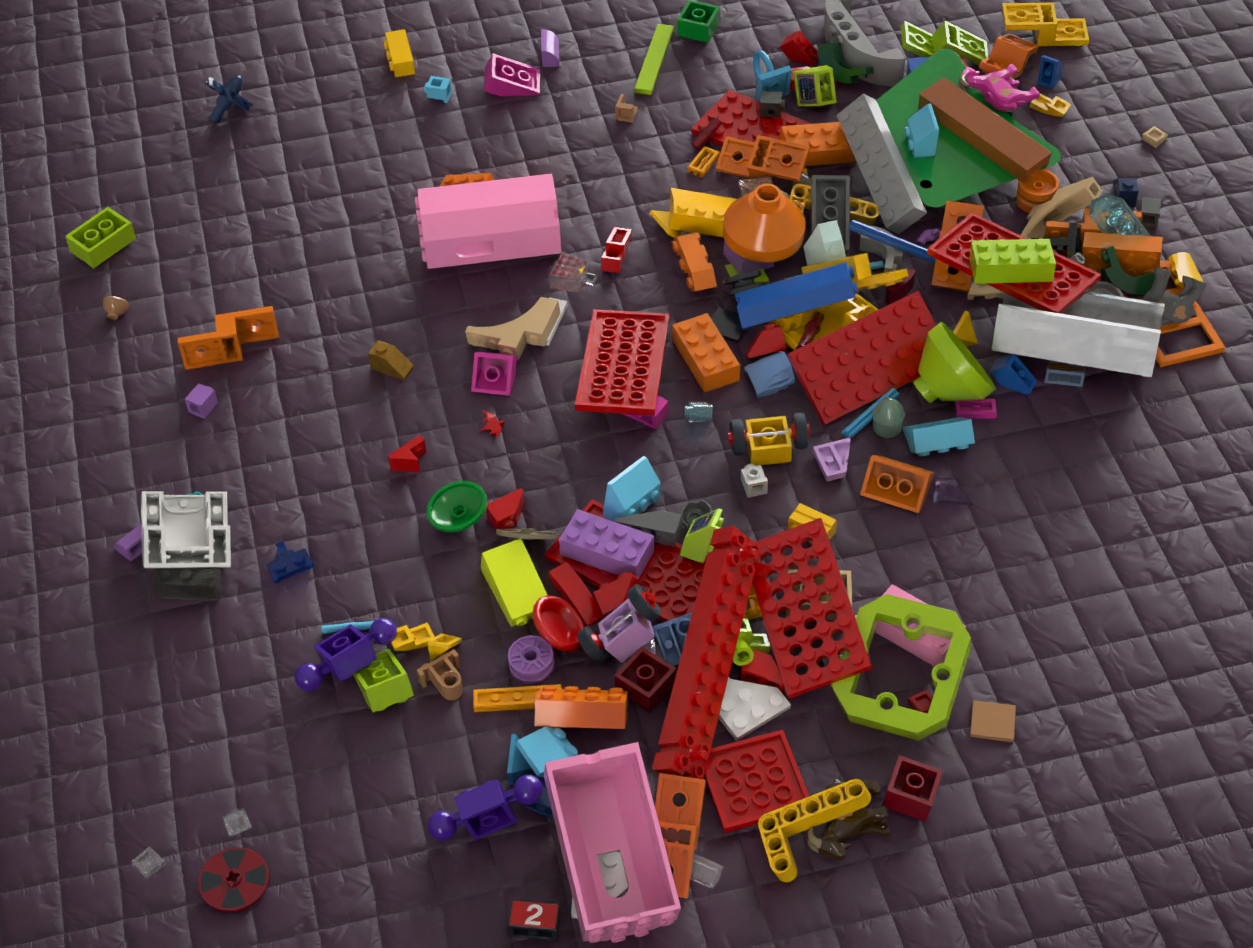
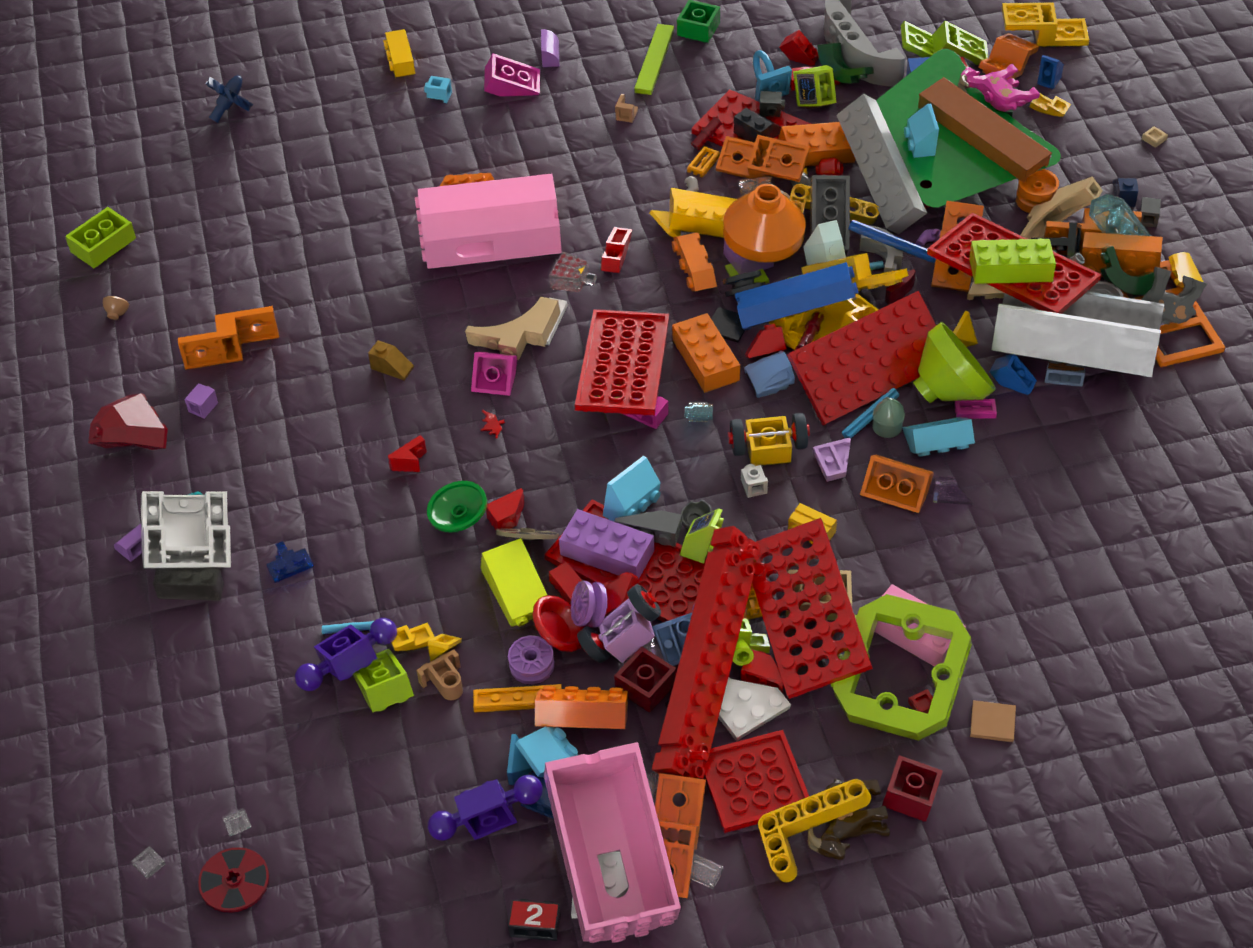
none -> dark red brick [88,393,168,450]
none -> medium lavender wheel [571,581,607,628]
none -> light grey arm [685,176,699,192]
none -> black slope [734,108,781,142]
none -> red head [816,157,843,176]

